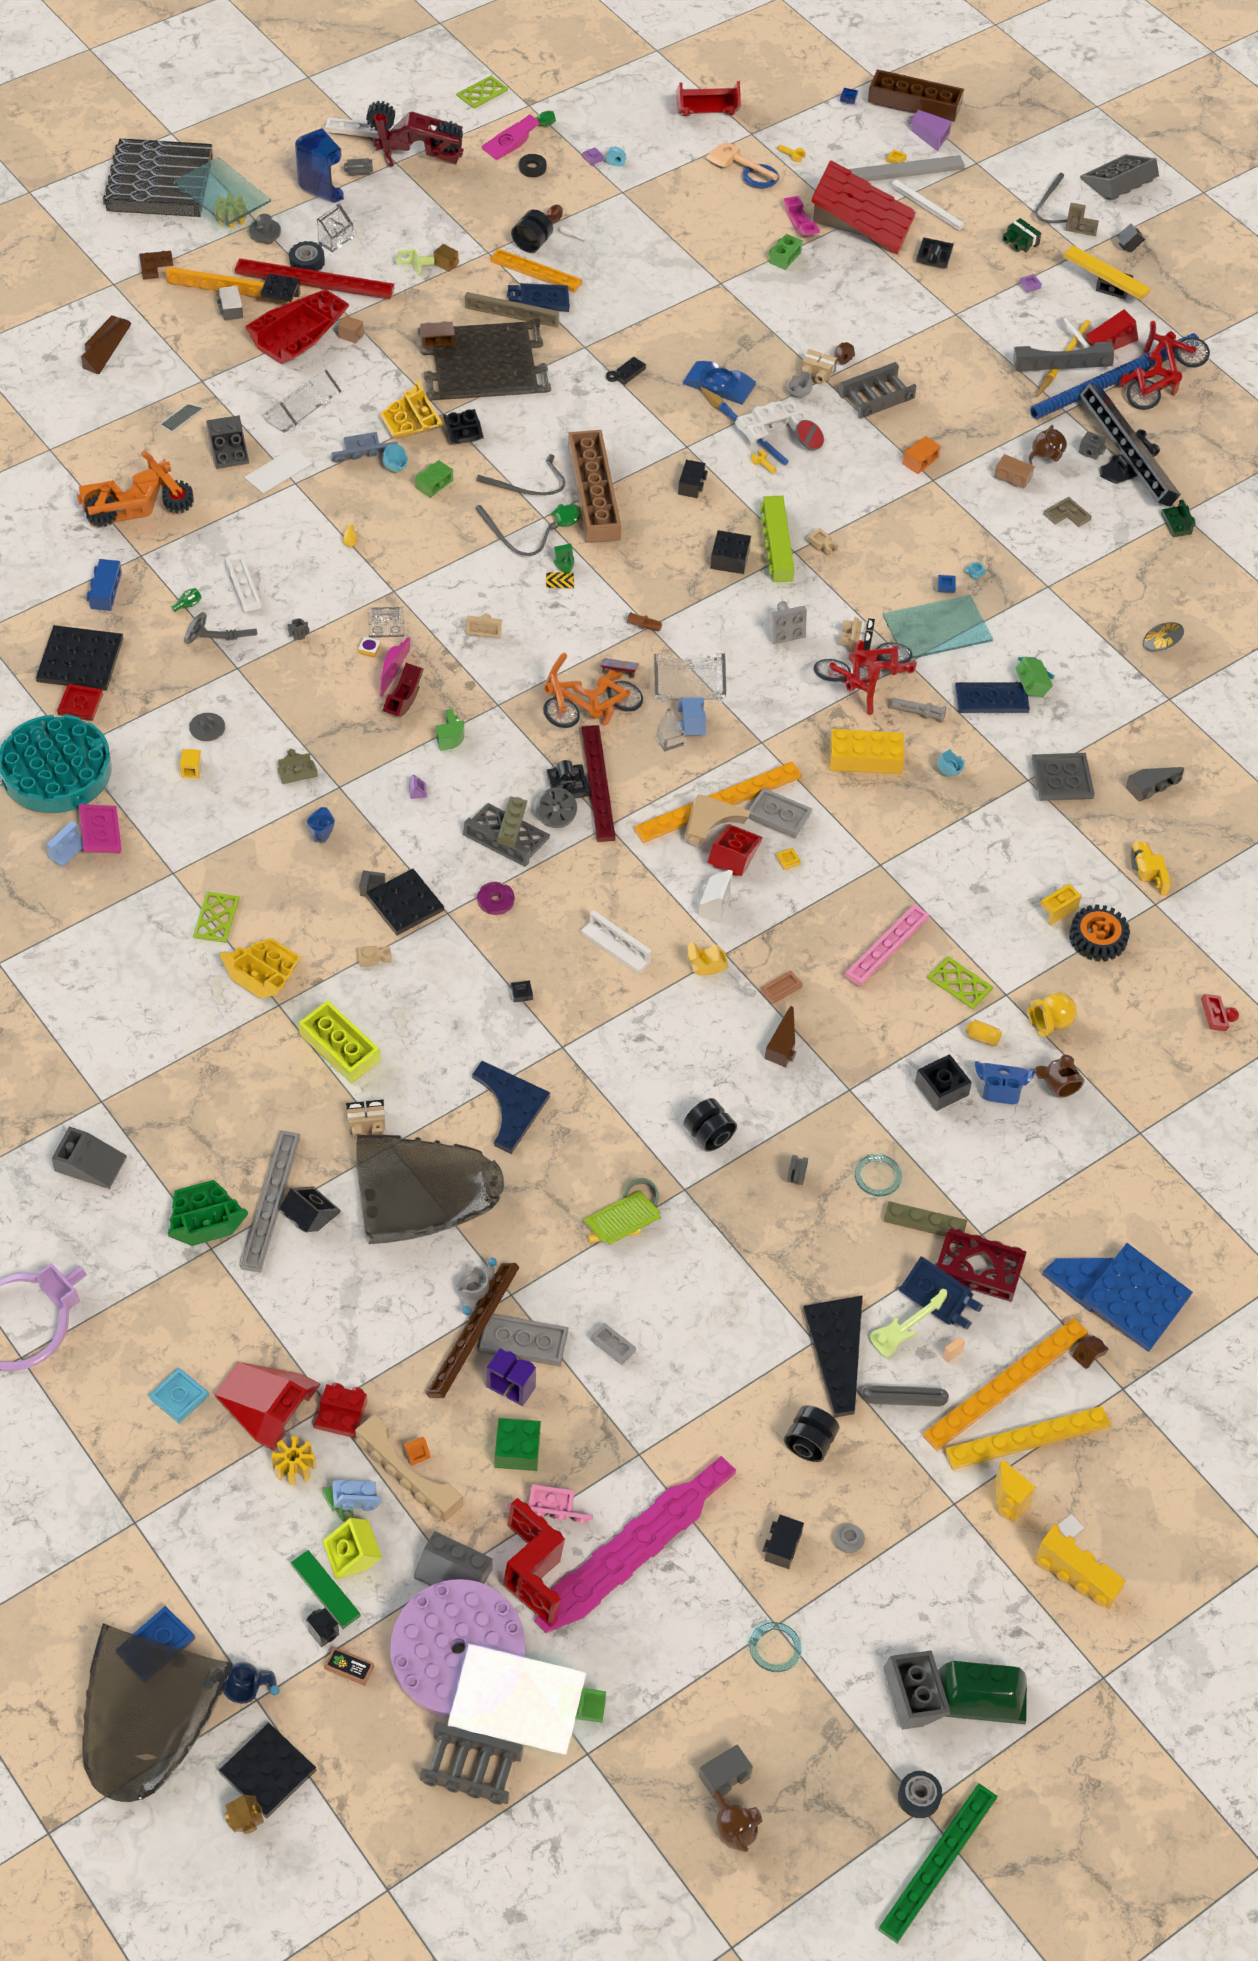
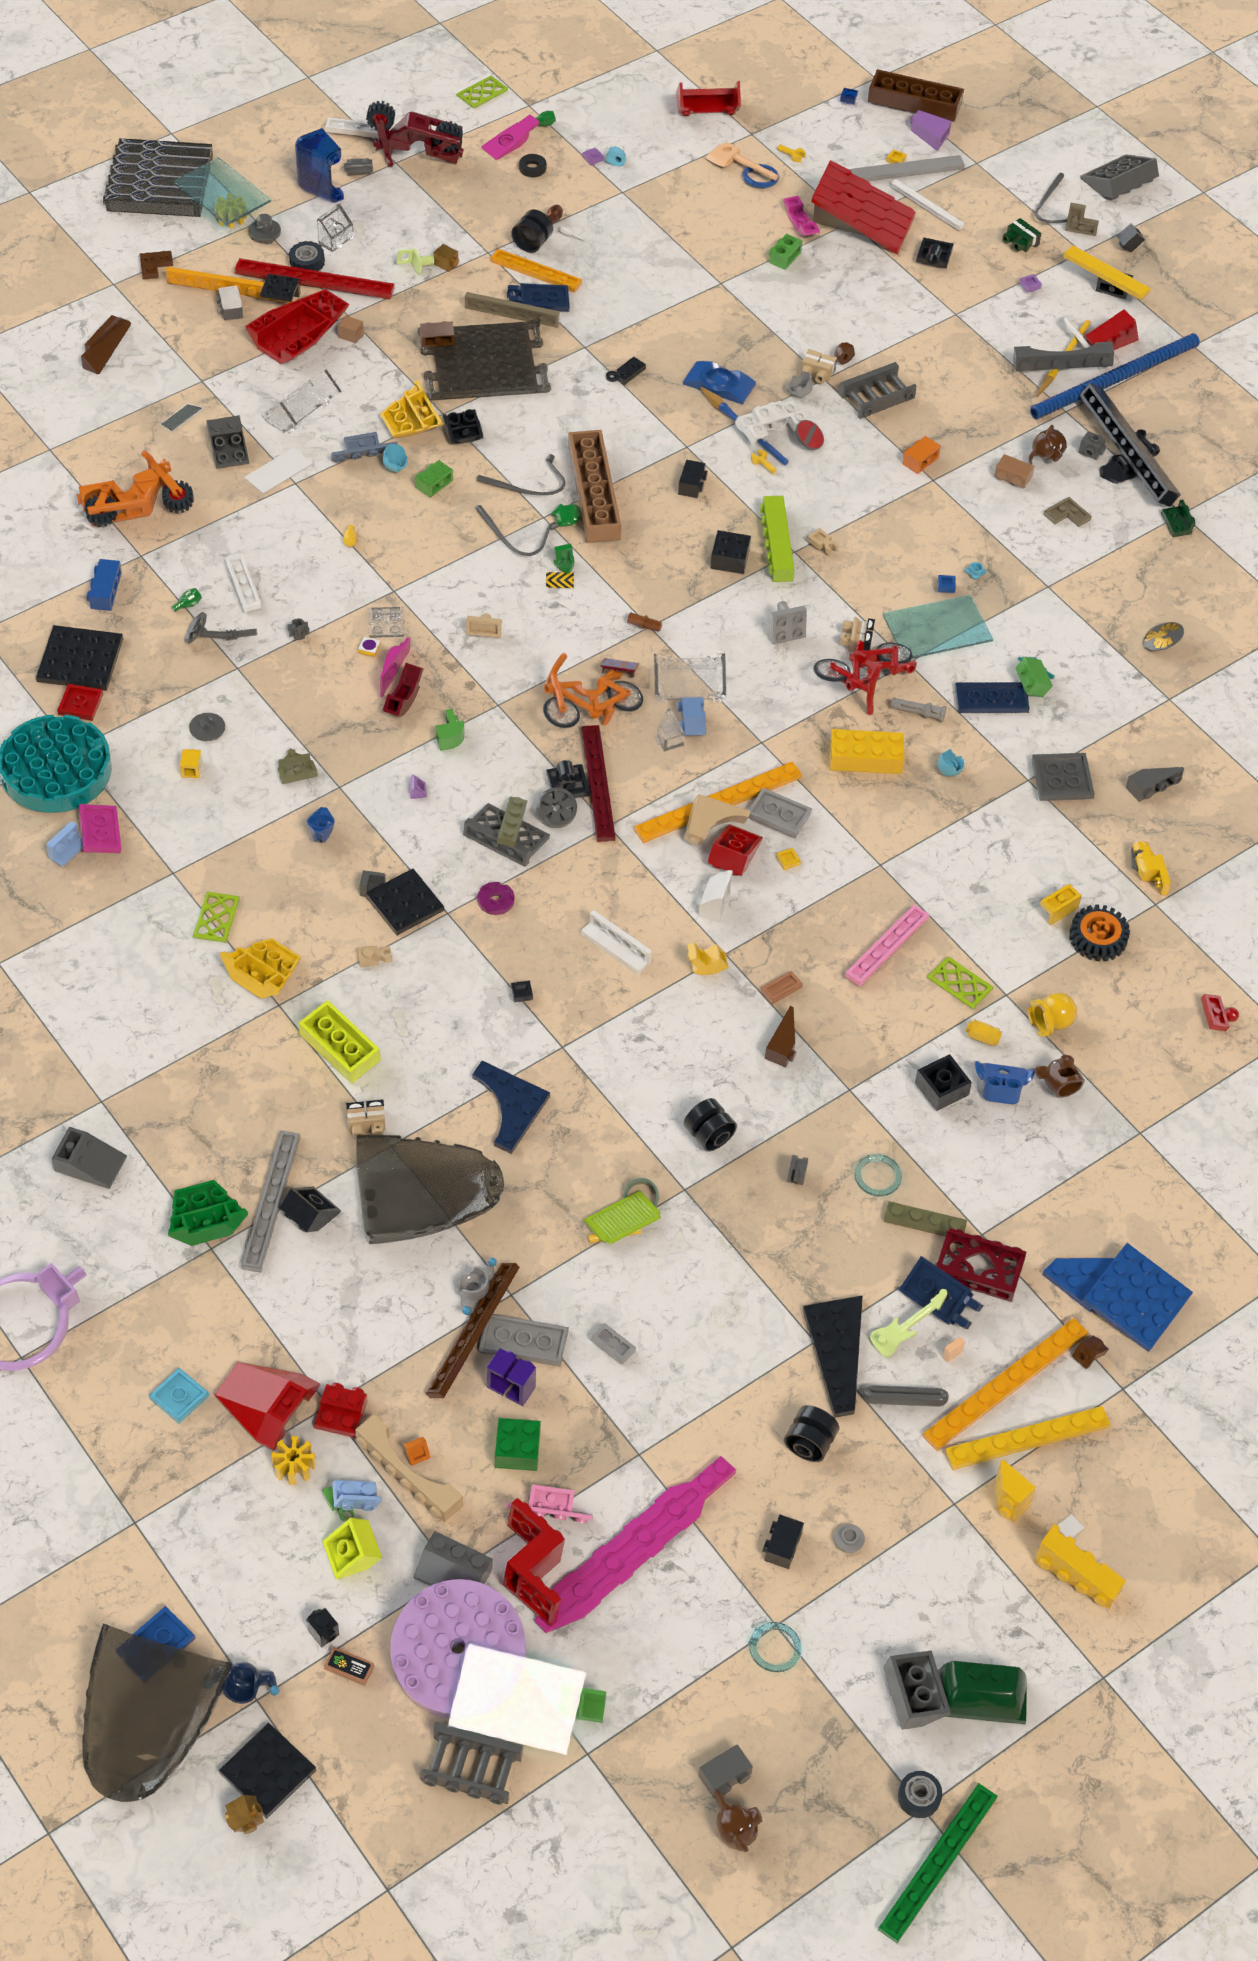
green tile [291,1550,361,1629] -> none
piece [1120,321,1210,410] -> none

